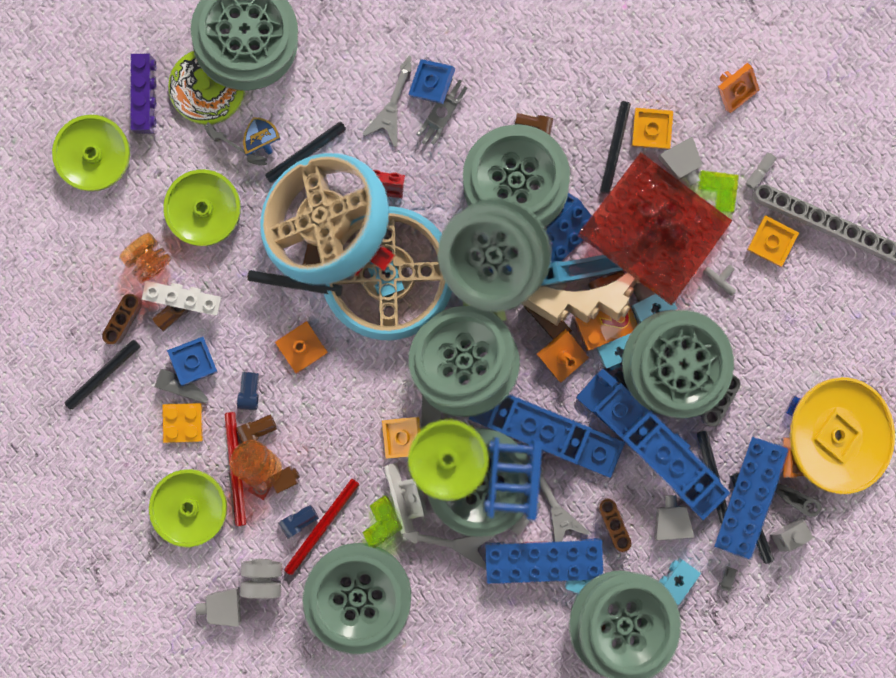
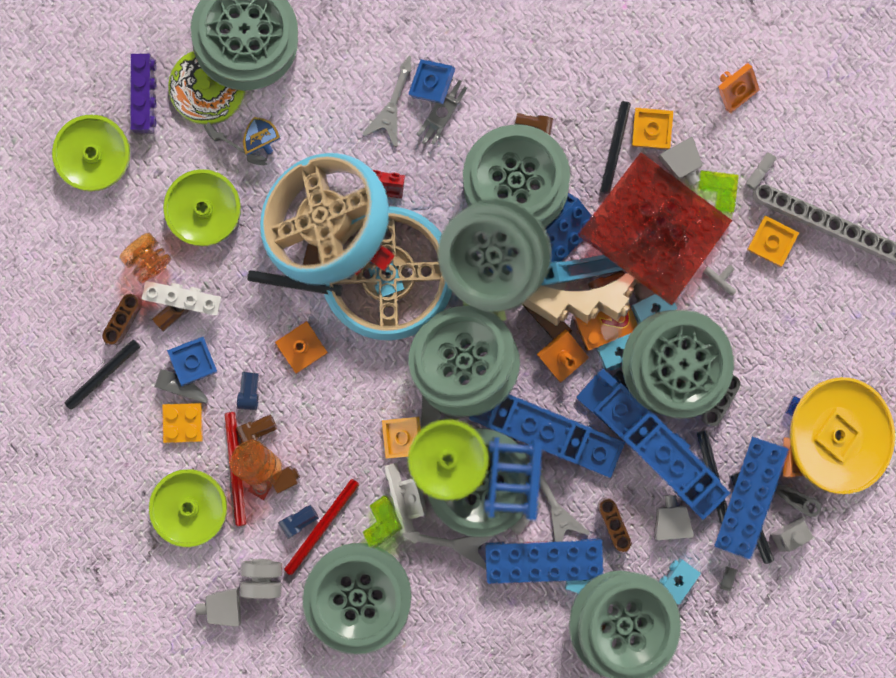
black axle [265,121,346,183] -> none

